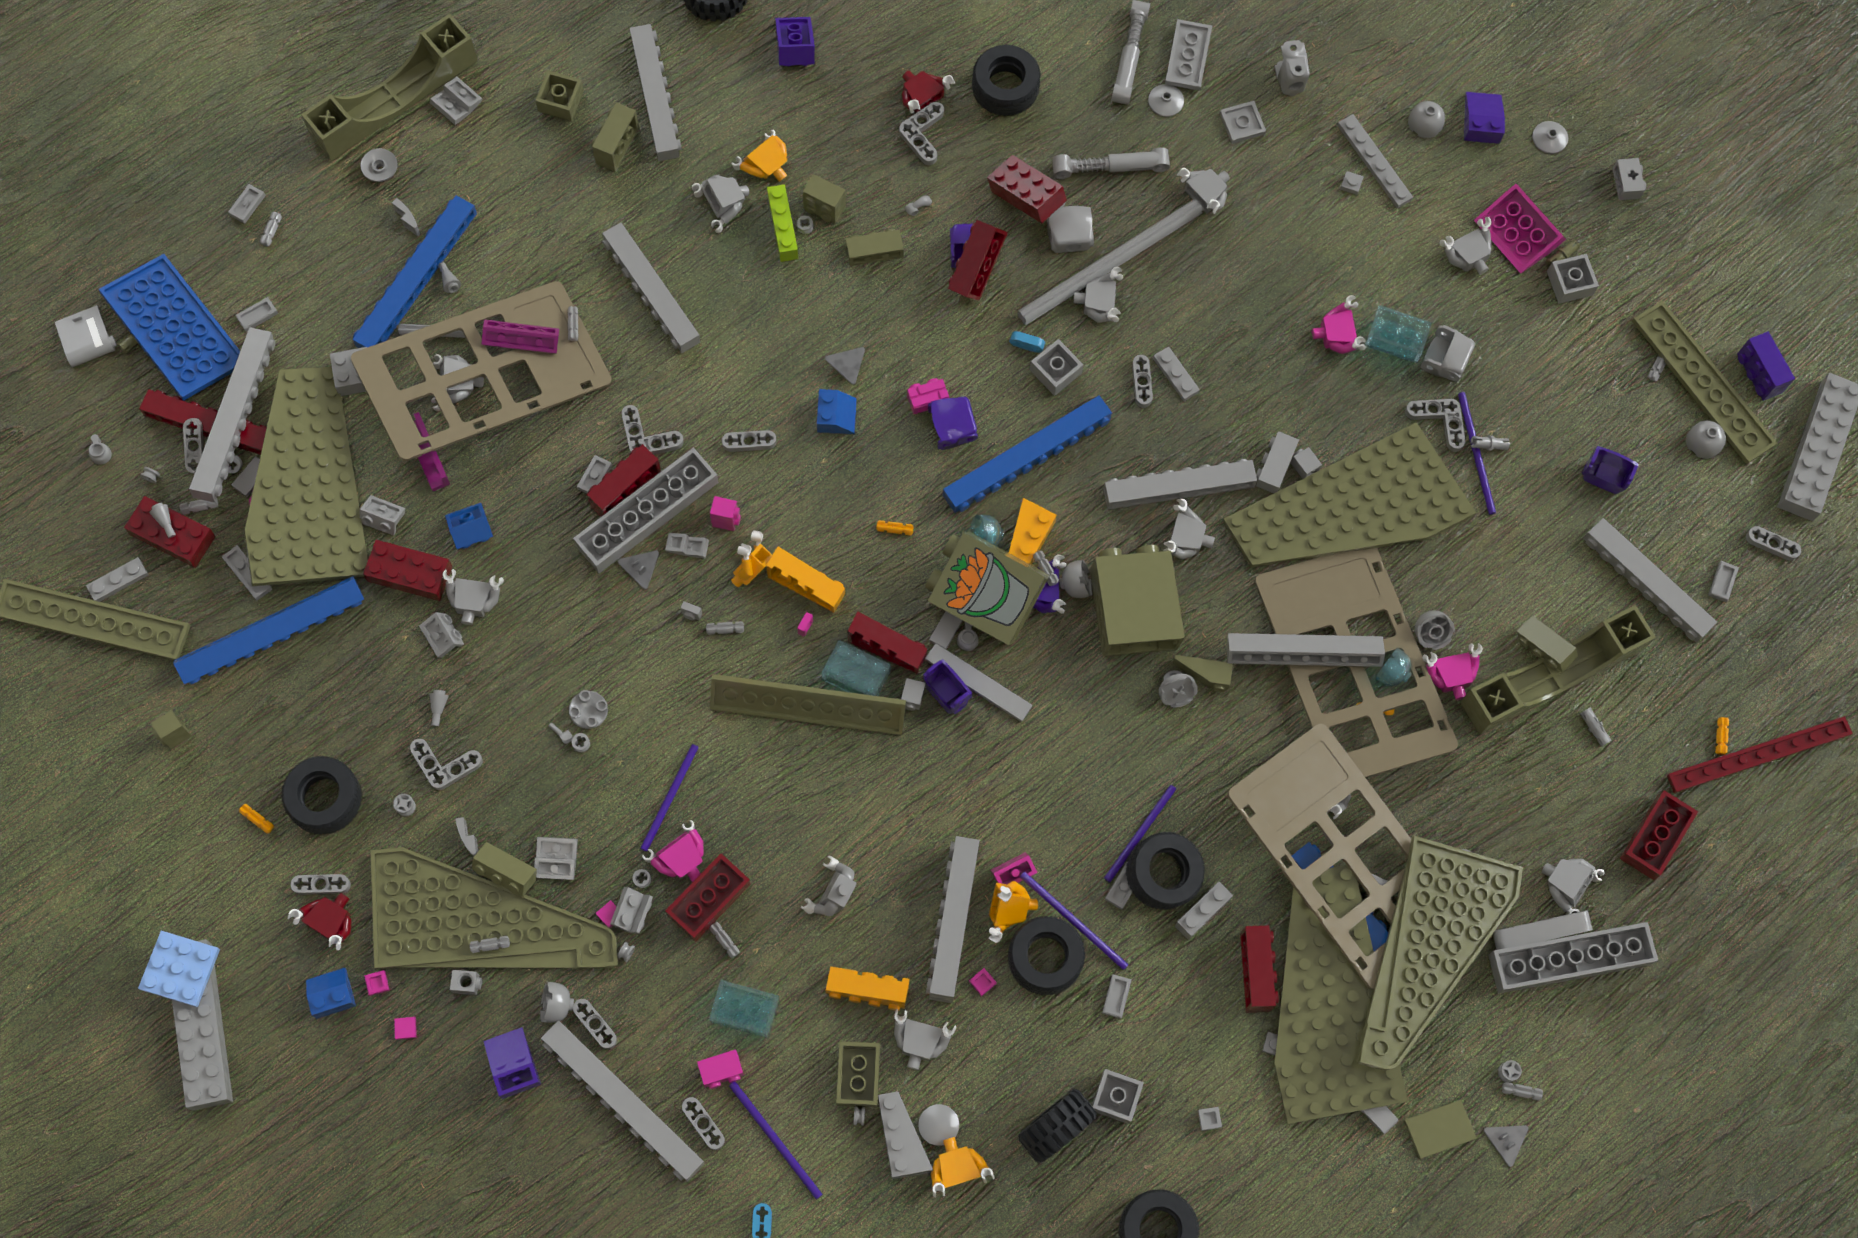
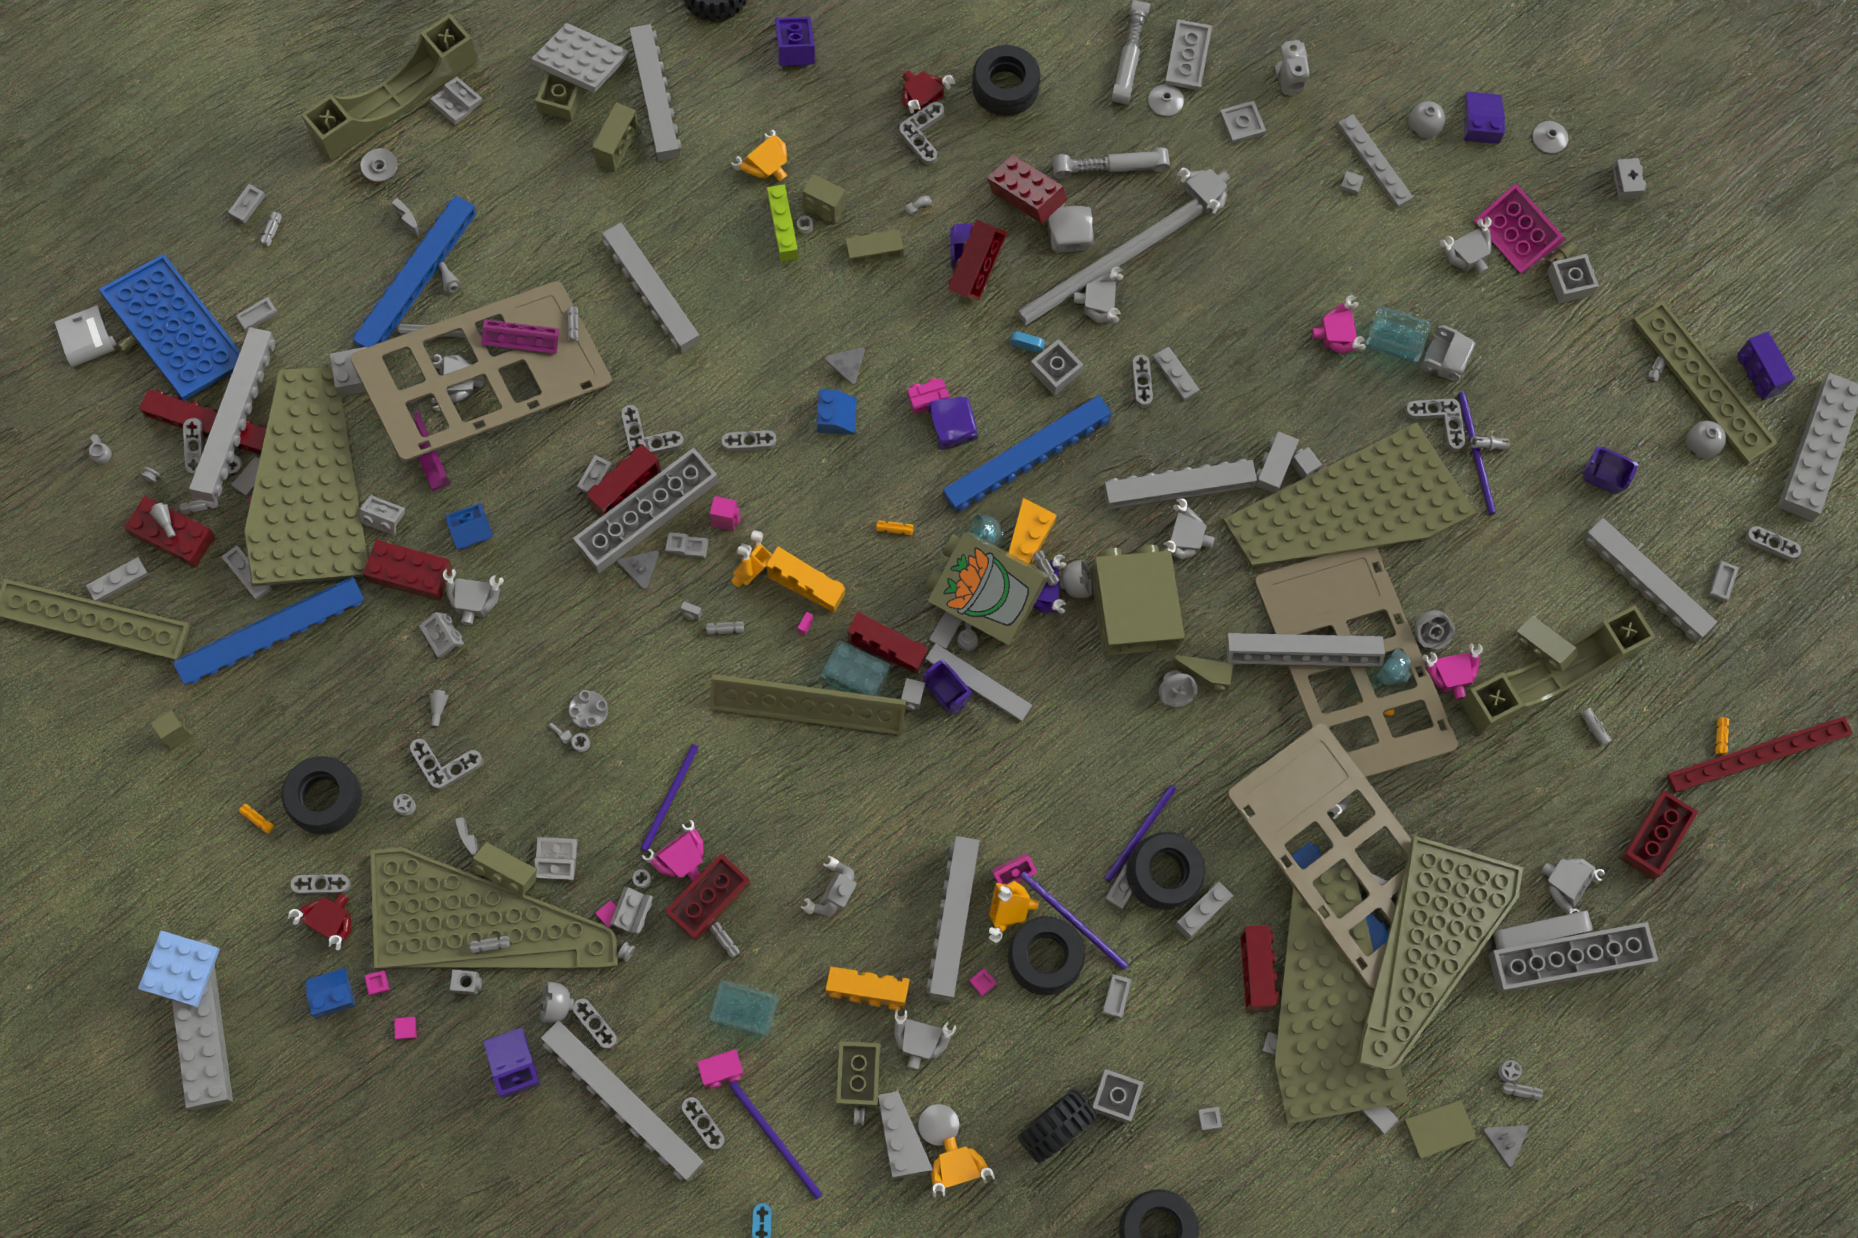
light grey torso [692,175,749,233] -> none
none -> light grey plate [531,23,629,93]

